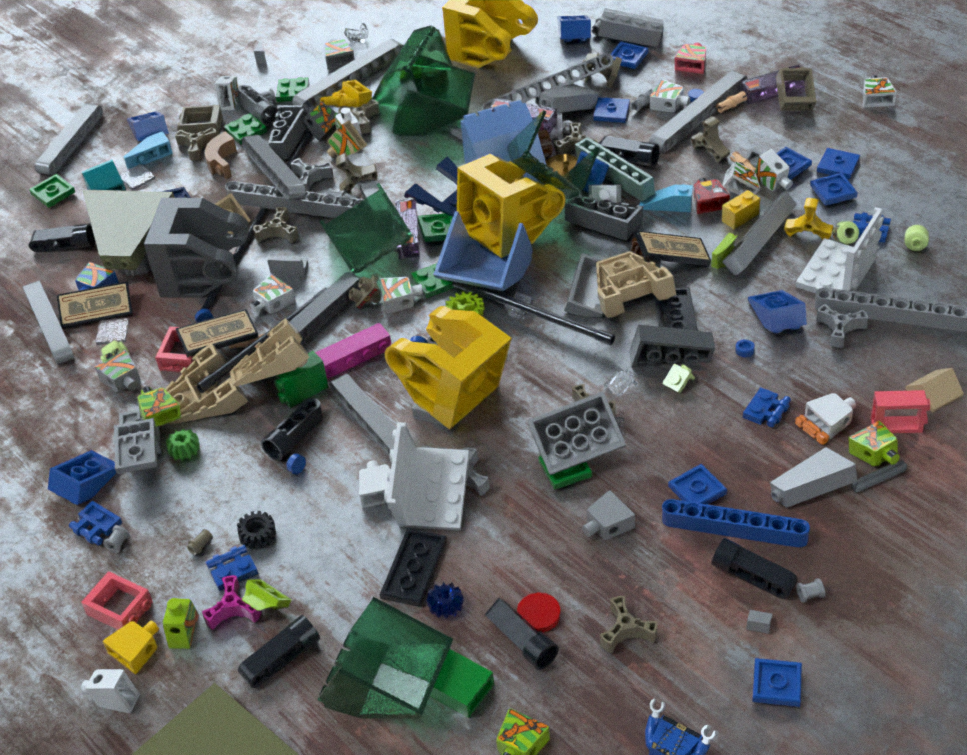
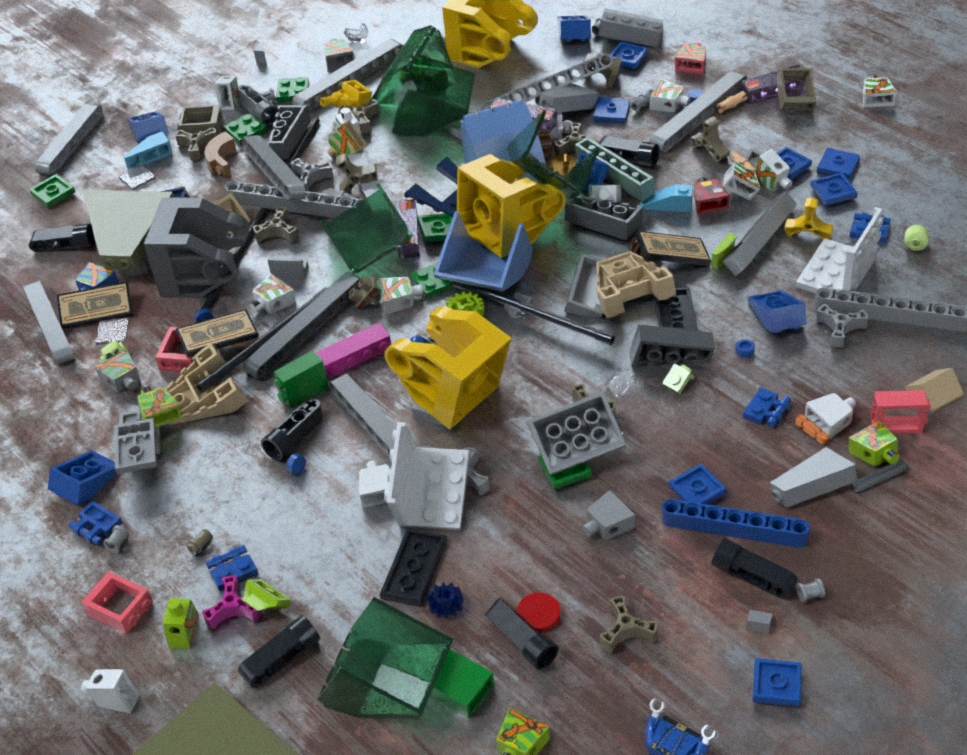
teal slope [82,159,126,191] -> none
yellow torso [103,620,159,675] -> none
bright green gear [166,428,200,461] -> none
tan wedge [230,318,309,387] -> none
black tyre [237,511,276,550] -> none
torso [301,101,338,141] -> none
yellow brick [722,190,760,229] -> none
yellowish green head [833,221,859,245] -> none

